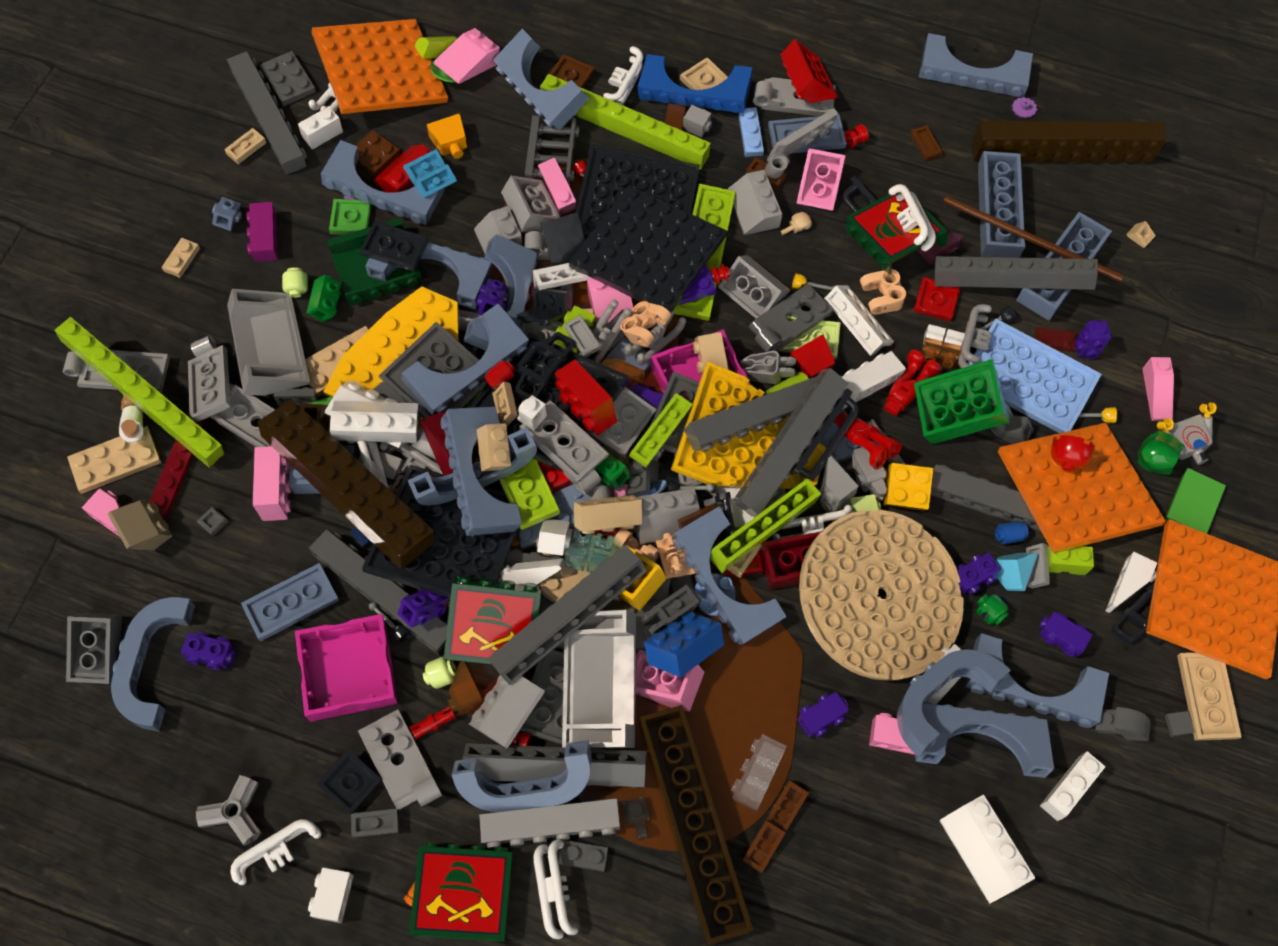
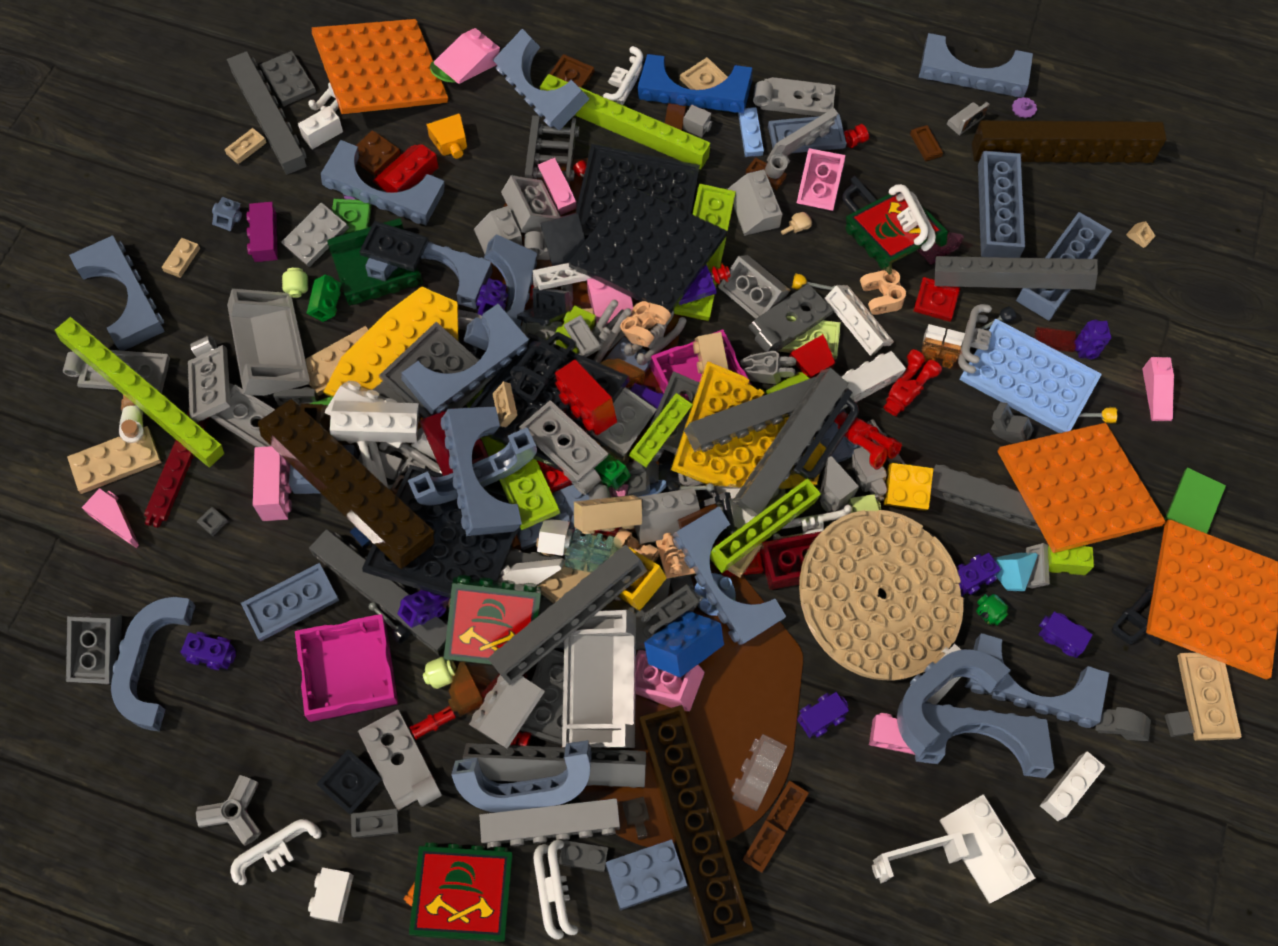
dark tan slope [108,500,172,551] -> none
dark azure slope [403,149,457,198] -> none
lime brick [415,36,457,59] -> none
tan brick [476,424,511,471] -> none
red brick [484,360,515,390] -> none
white brick [517,395,547,431] -> none
red slope [780,39,837,103] -> none
green slope [914,359,1010,445] -> none
reddish brown piece [943,195,1124,282] -> none
blue brick [995,521,1029,544] -> none
red cylinder [1051,435,1095,472] -> none
white slope [1106,552,1157,613] -> none
green piece [1137,431,1185,475] -> none
light grey torso [1157,402,1217,465] -> none
none -> sand blue arch [69,236,165,351]
none -> light grey plate [281,203,349,267]
none -> sand blue brick [606,840,687,910]
none -> white panel [872,832,969,883]
none -> light grey panel [947,102,990,136]

